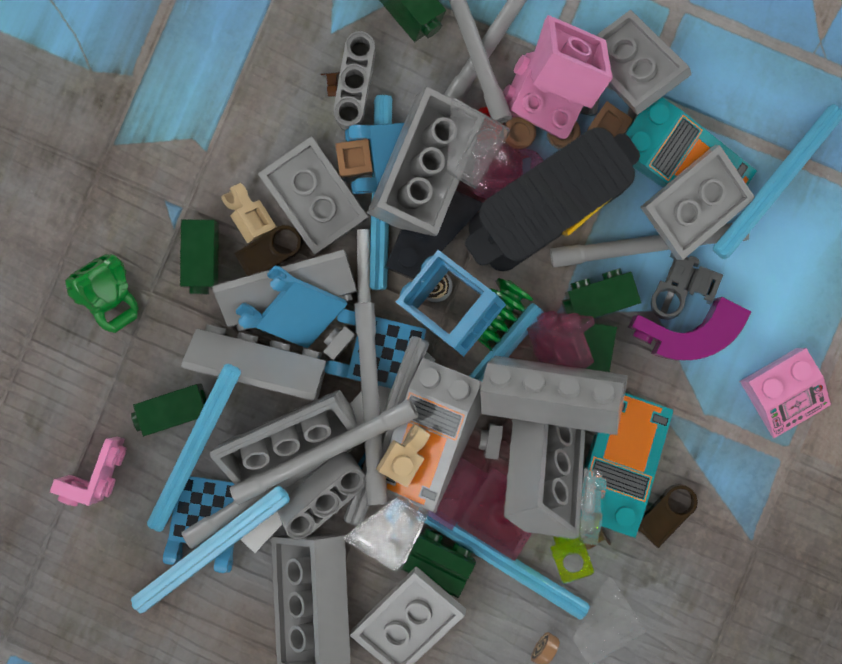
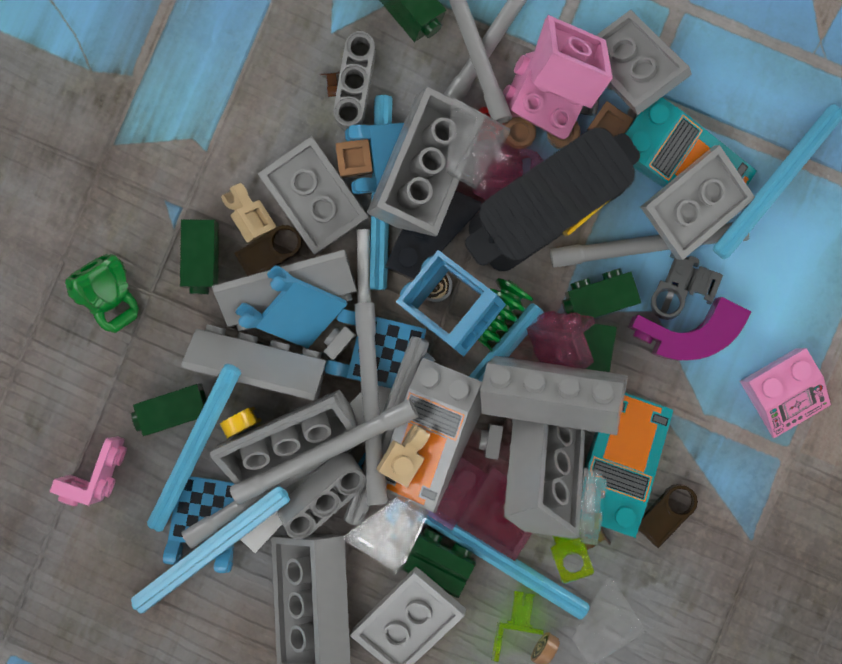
none -> yellow piece [219,407,262,439]
none -> clear neon green bracket [491,591,544,662]

